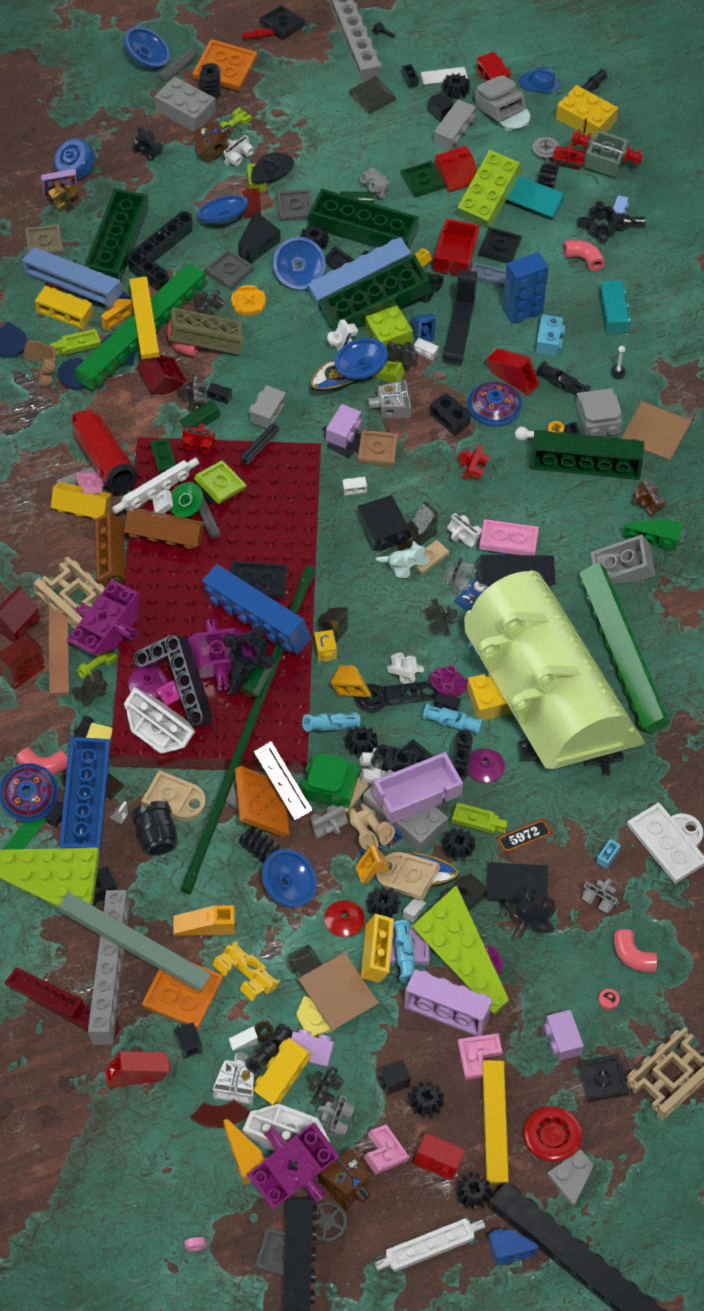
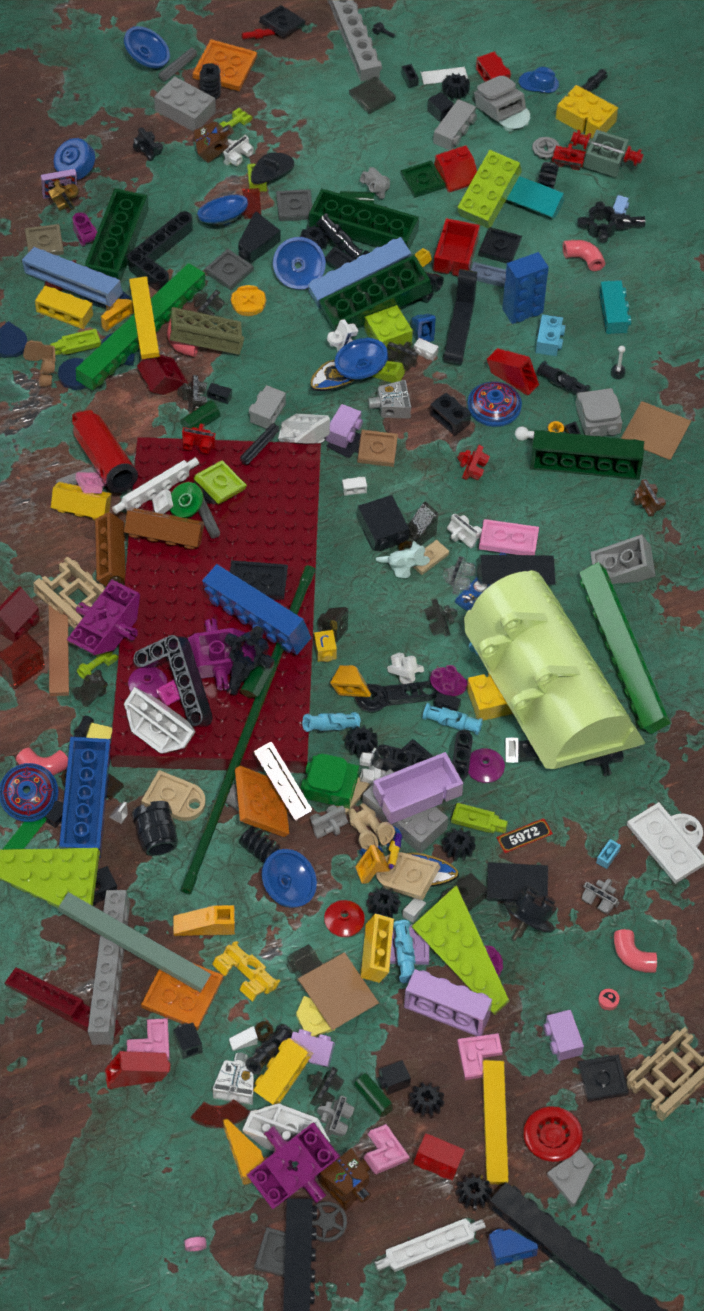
dark green plate [150,438,176,475] -> none
green slope [622,519,683,551] -> none
none -> magenta piece [72,212,97,247]
none -> bright pink tile [127,1018,170,1060]
none -> white wedge [278,414,330,443]
none -> black piece [316,213,363,259]
none -> dark green brick [354,1073,393,1117]
none -> yellow piece [388,833,402,869]
none -> white piece [505,738,518,763]

